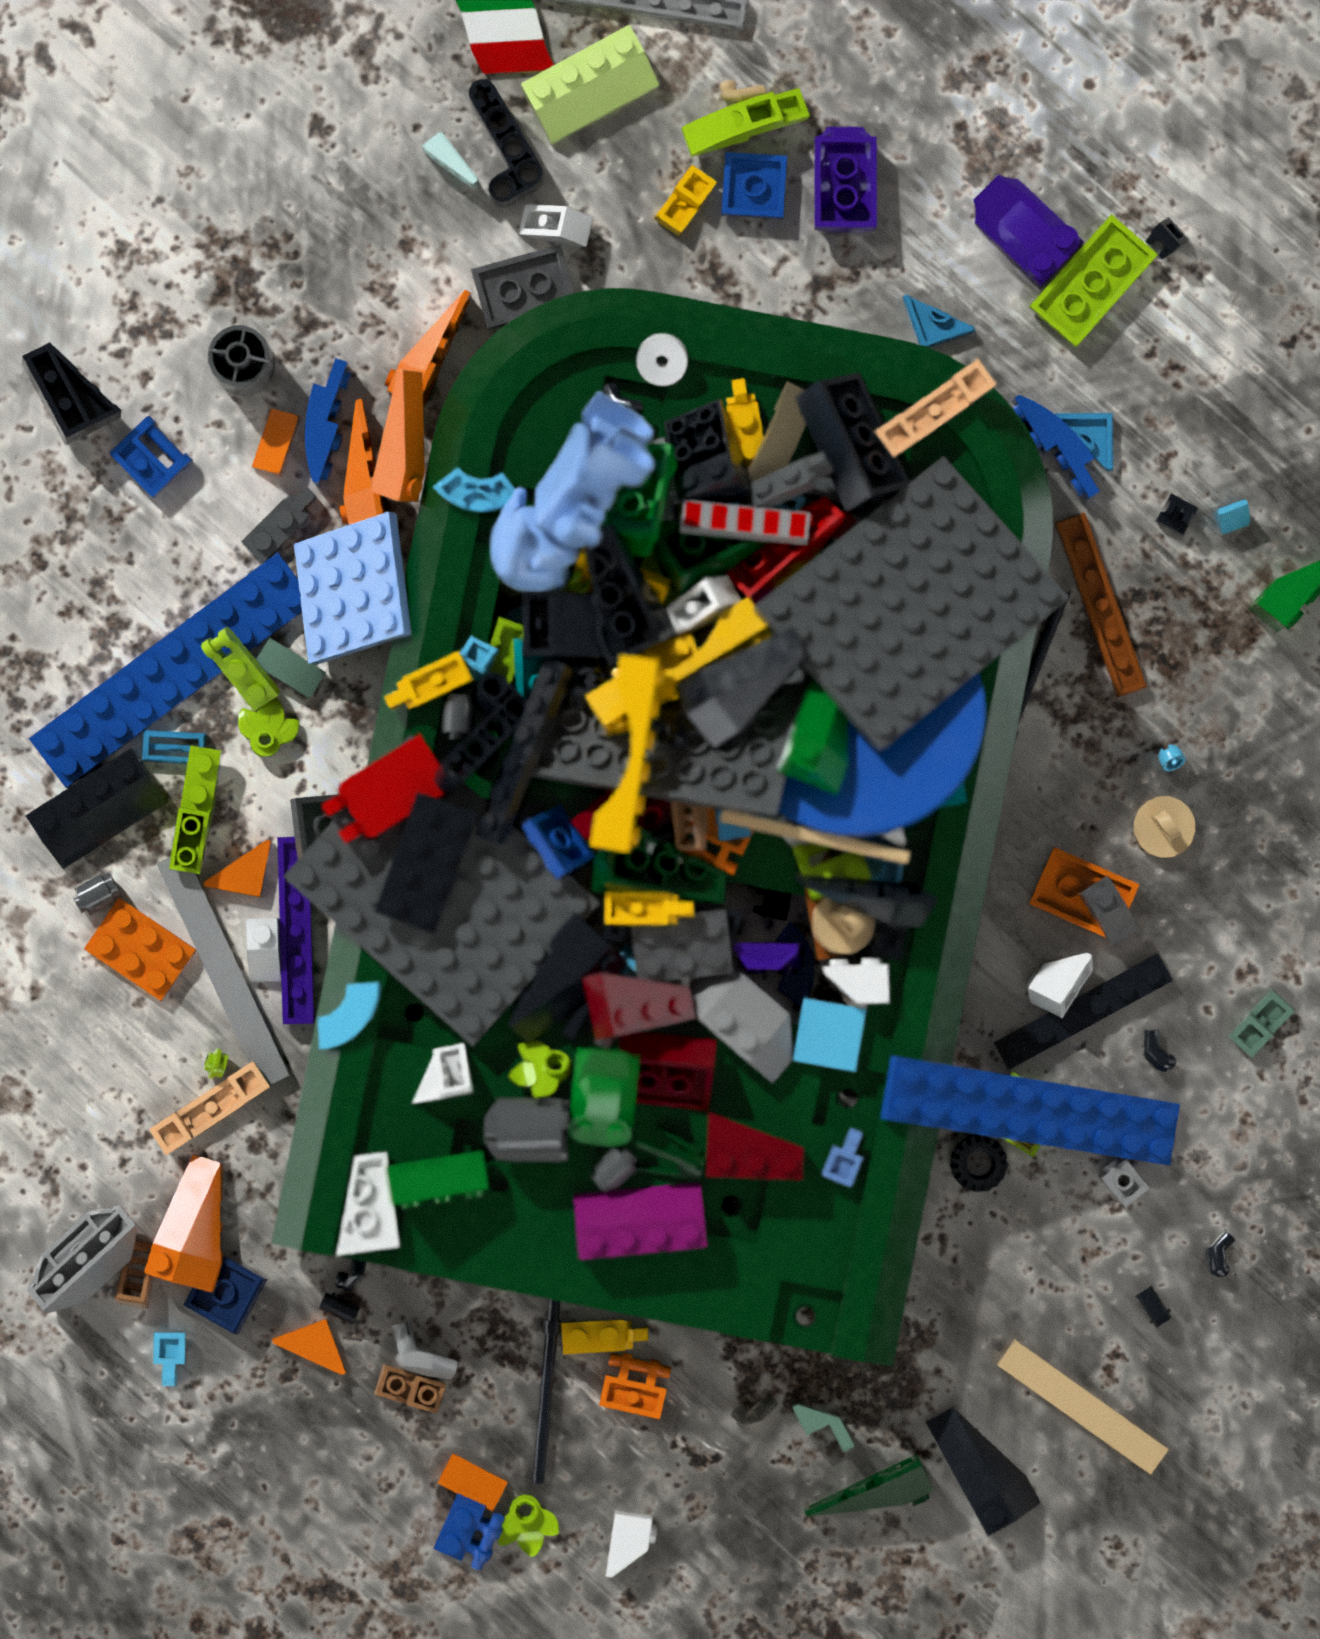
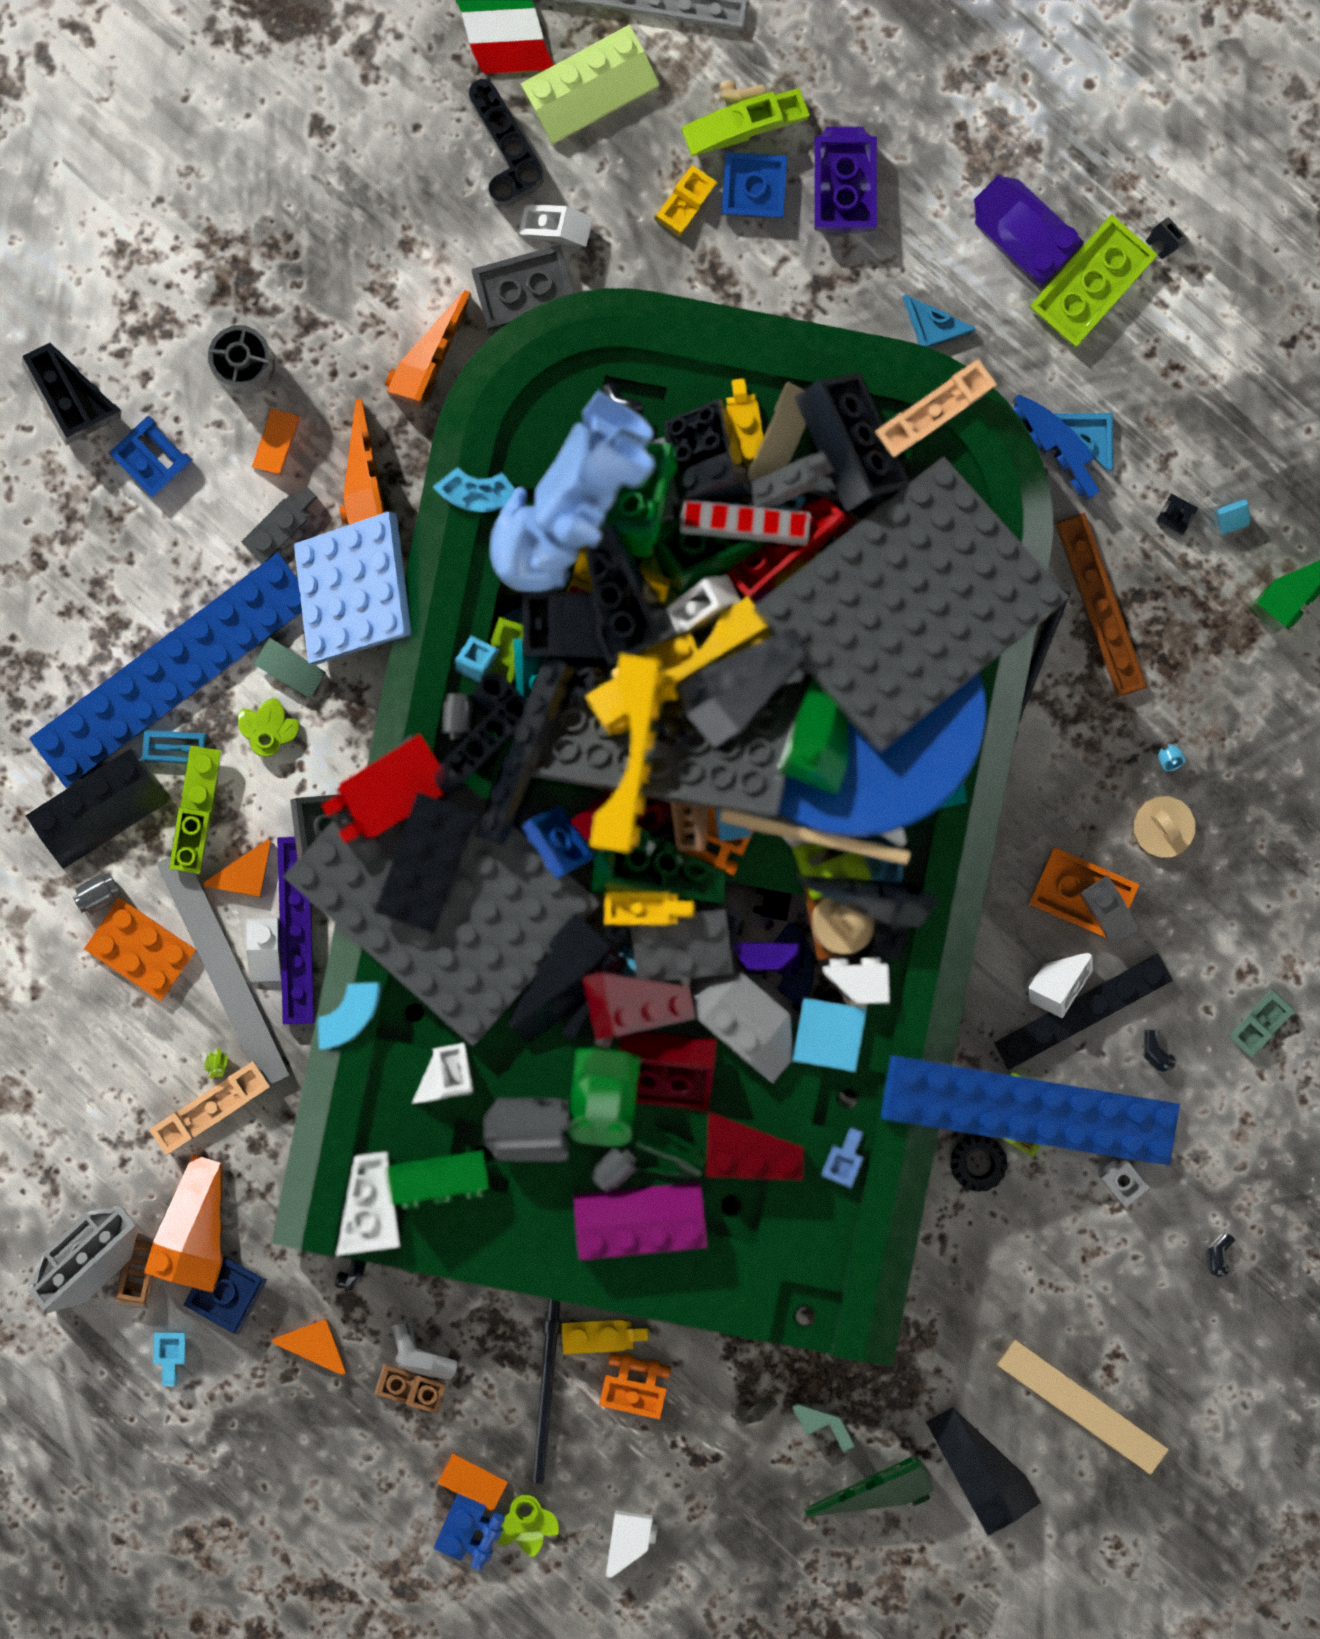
lime plate [201,627,281,711] -> none
blue slope [305,358,352,487] -> none
black pin [318,1292,360,1325] -> none
orange wedge [370,369,425,502] -> none
yellow hinge [384,651,474,710] -> none
light aqua slope [421,132,479,189] -> none
lime plate [509,1042,572,1098] -> none
lime hand [553,570,590,593] -> none
white piece [637,334,688,386] -> none
black pin [1135,1286,1172,1328] -> none

